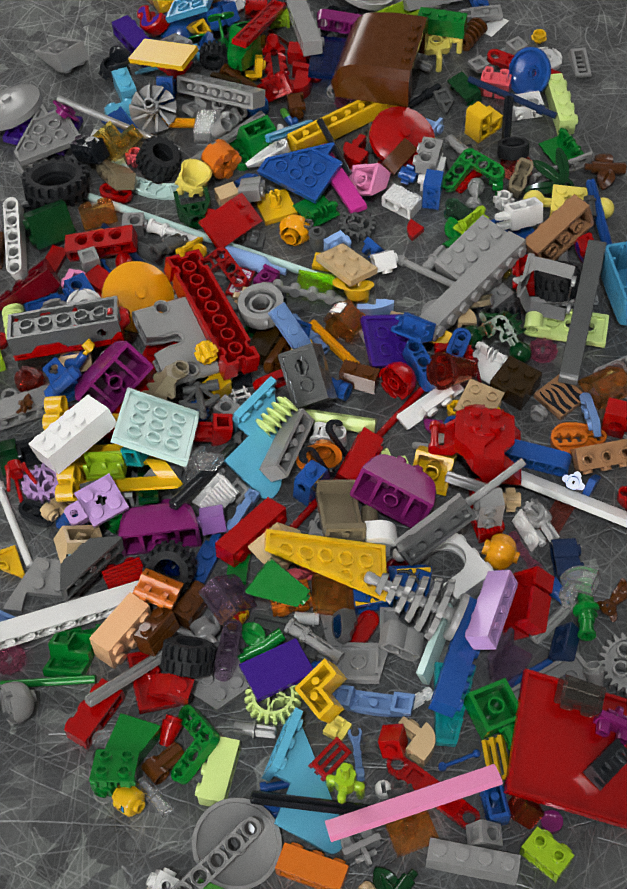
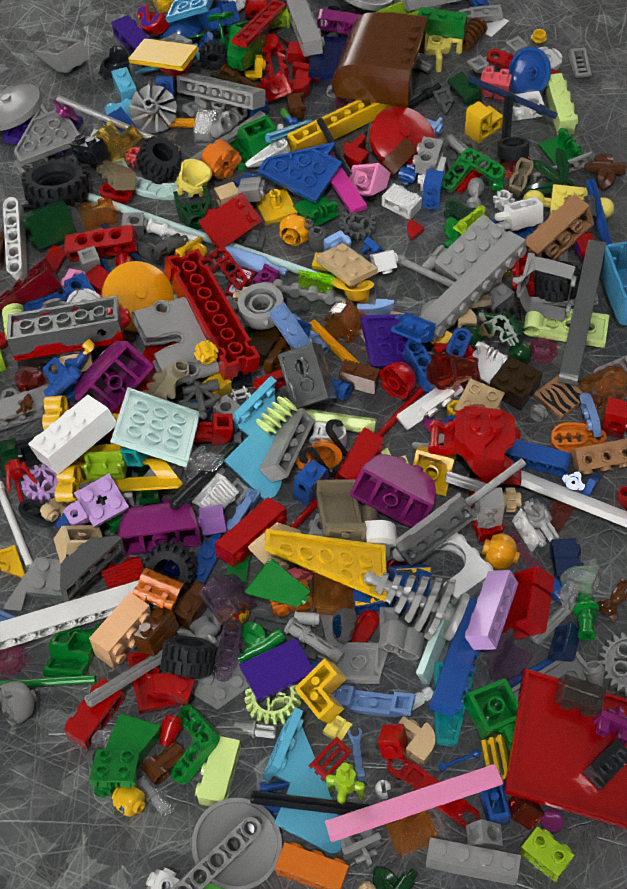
yellow brick [186,18,212,35] -> none

